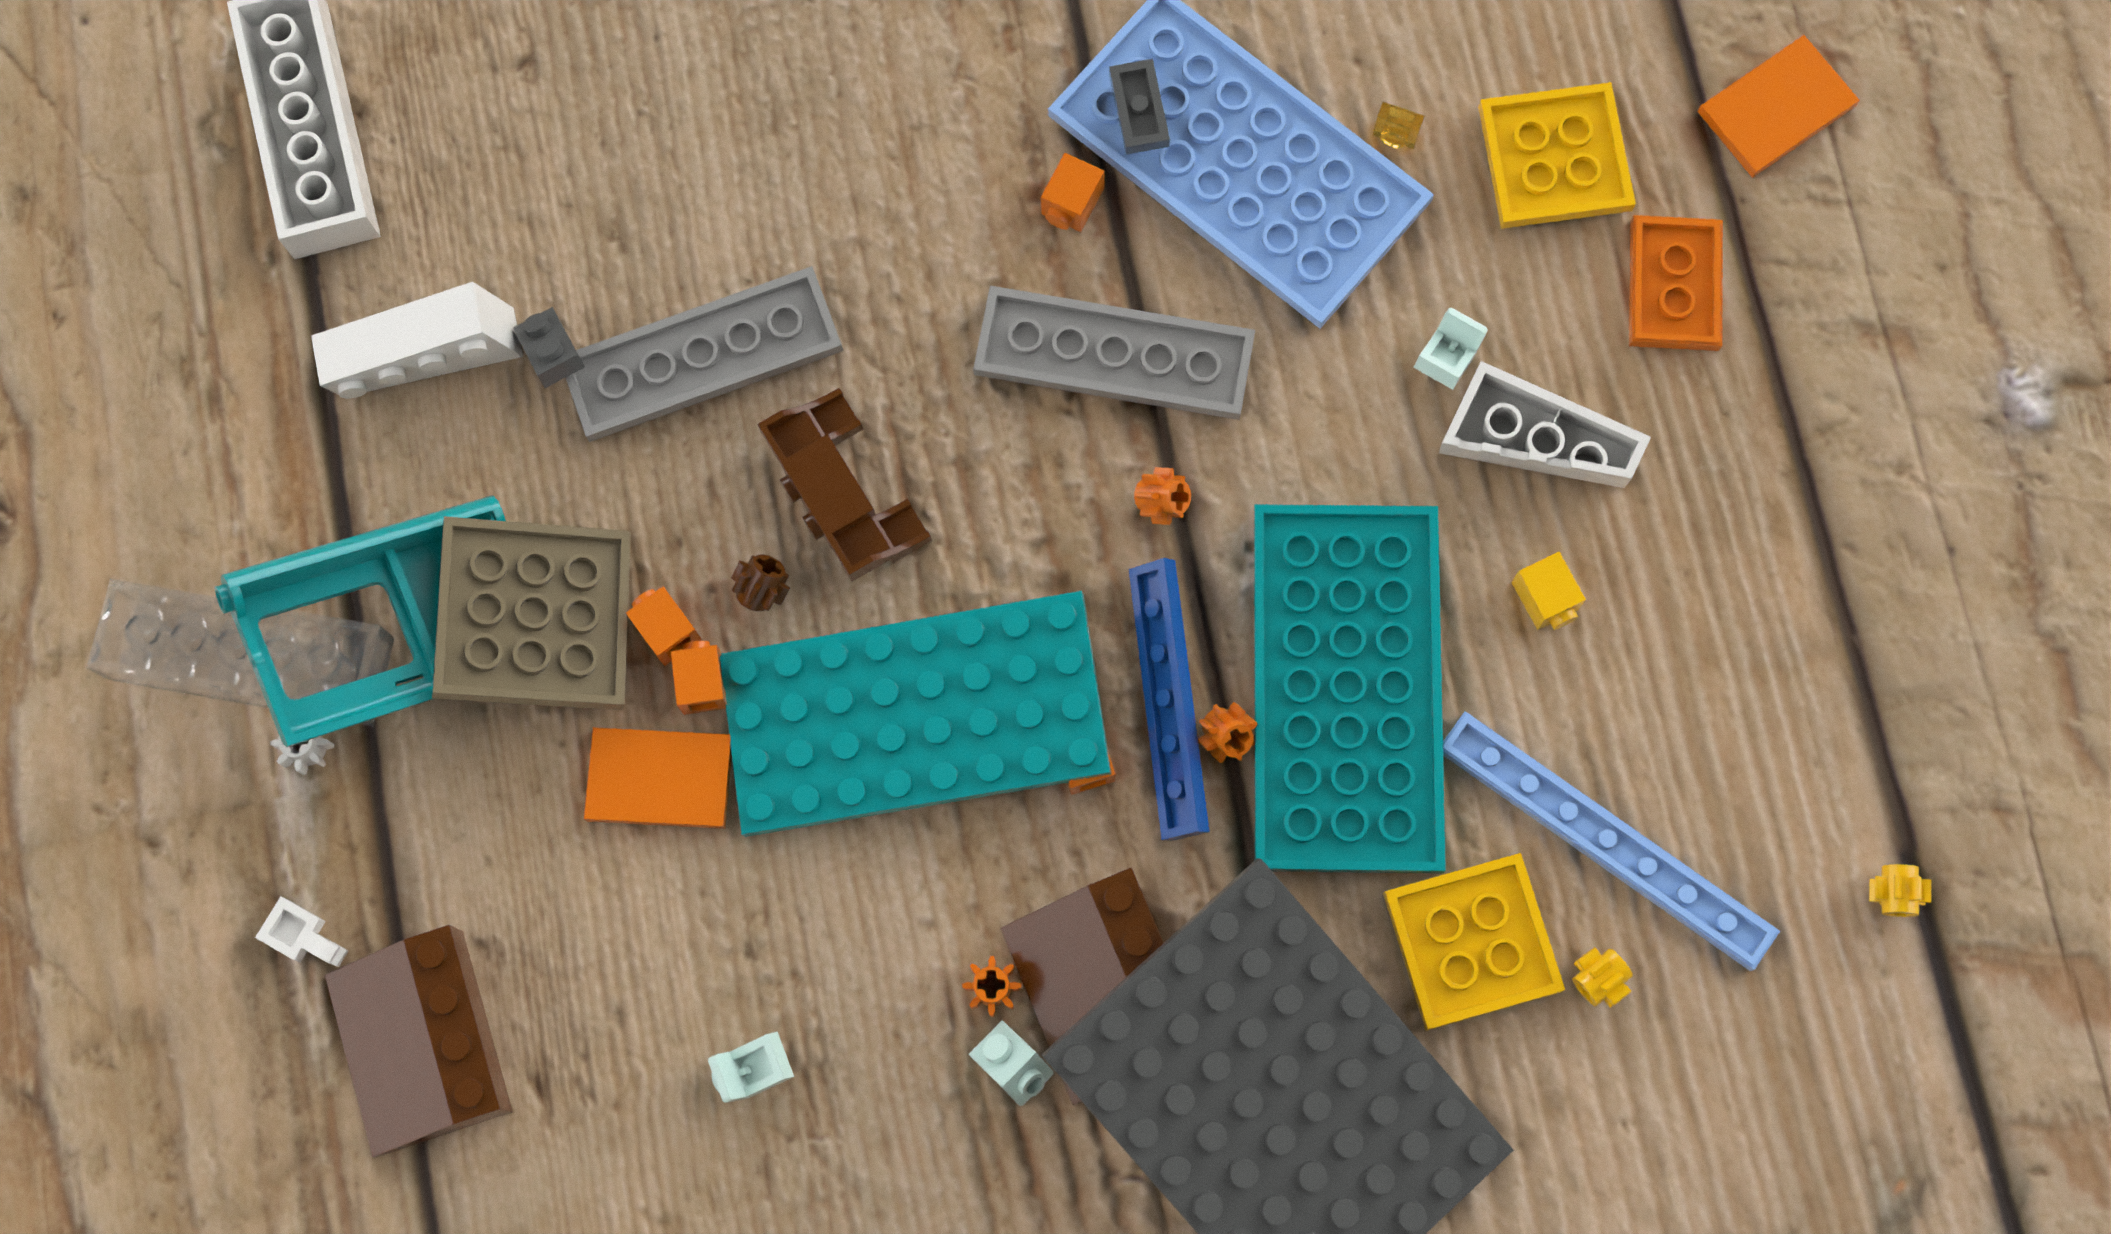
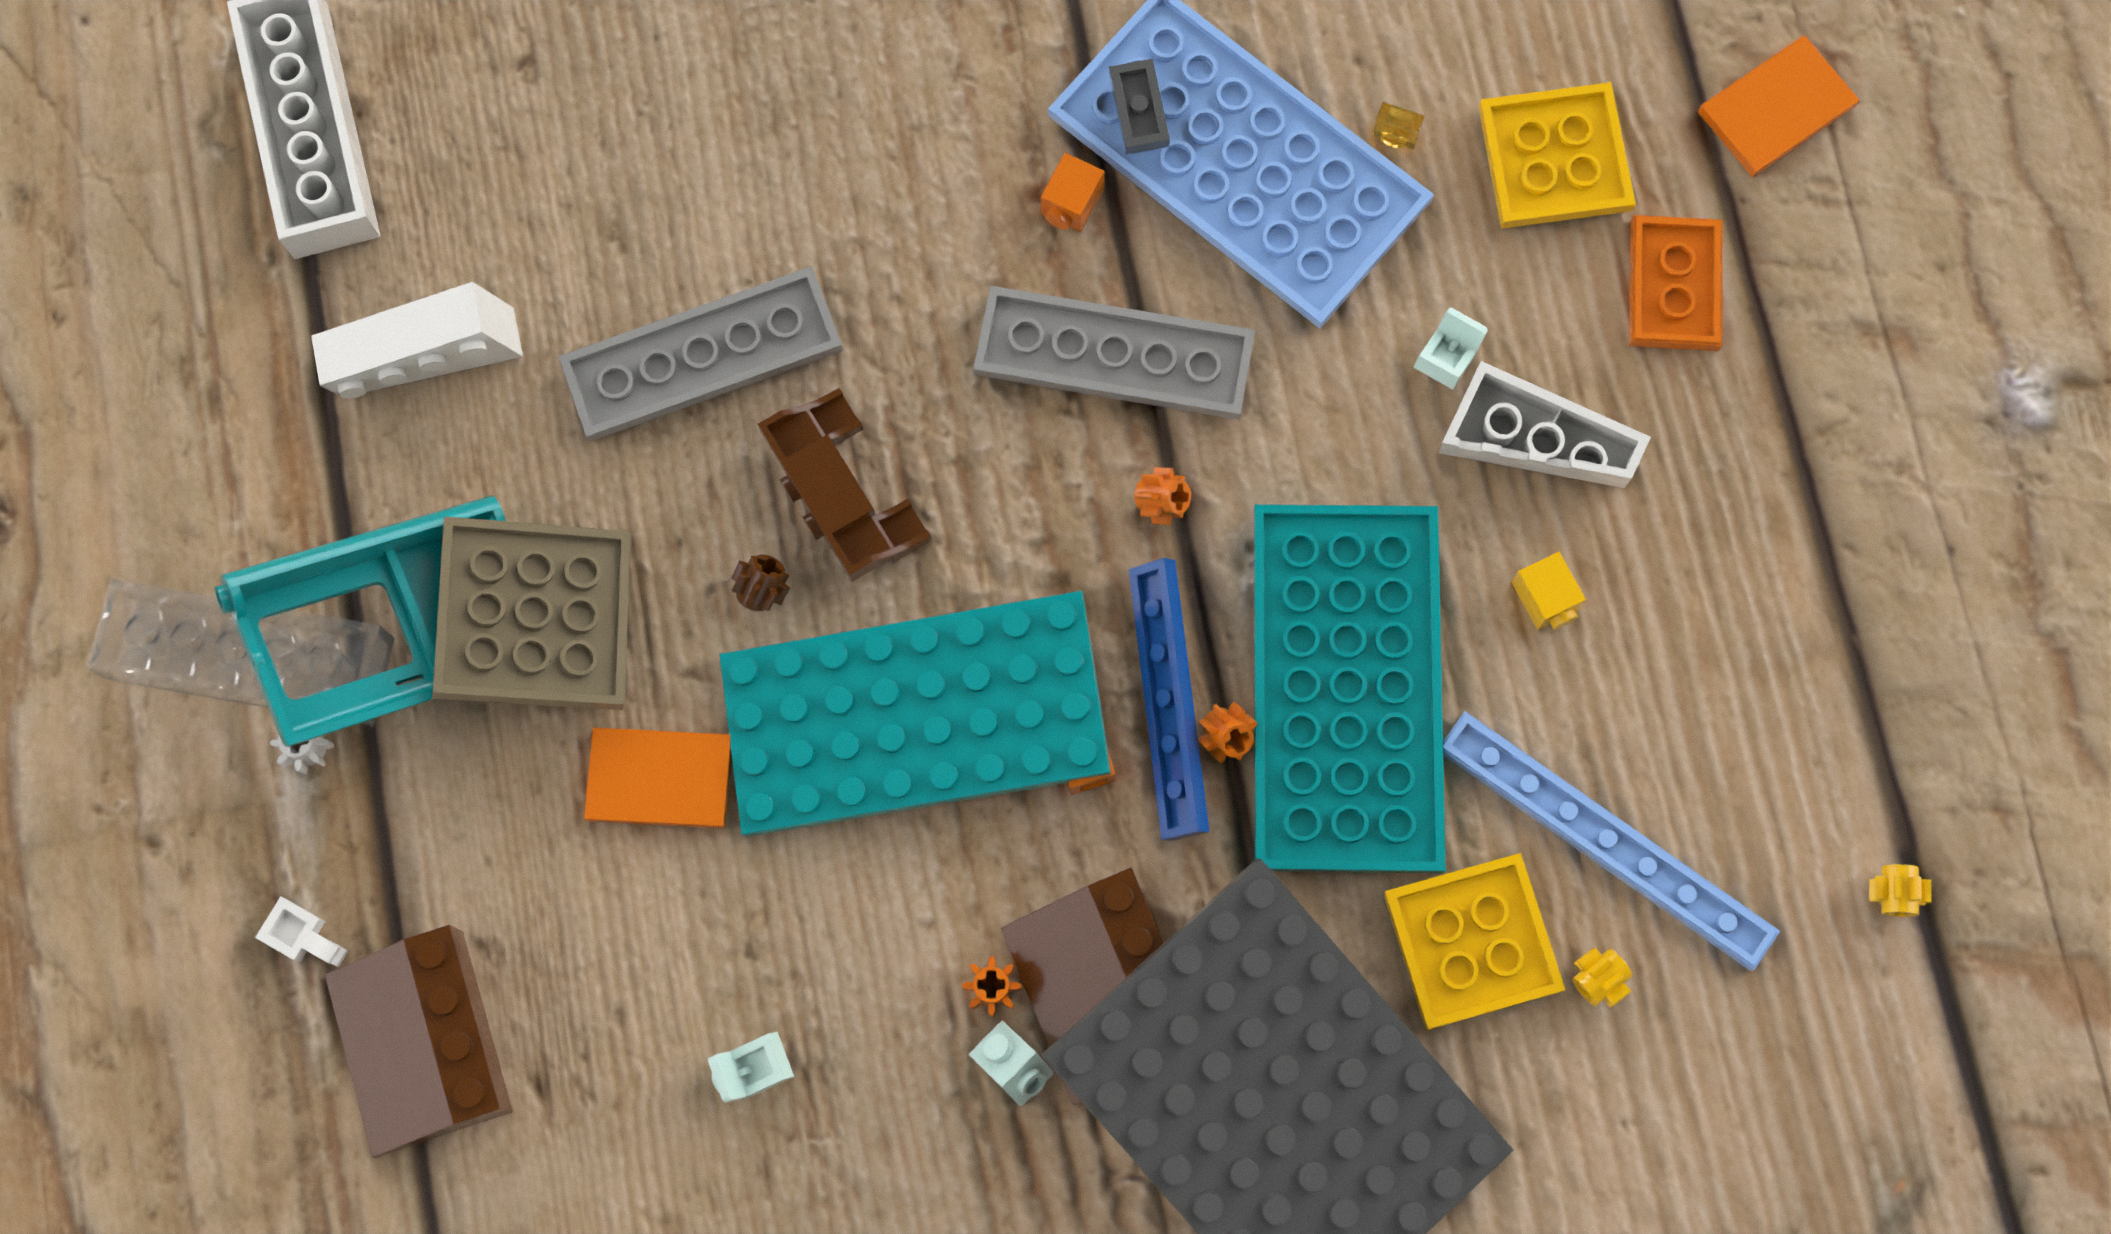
dark grey plate [513,307,585,388] -> none
orange brick [626,586,702,666] -> none
orange brick [670,641,727,715] -> none

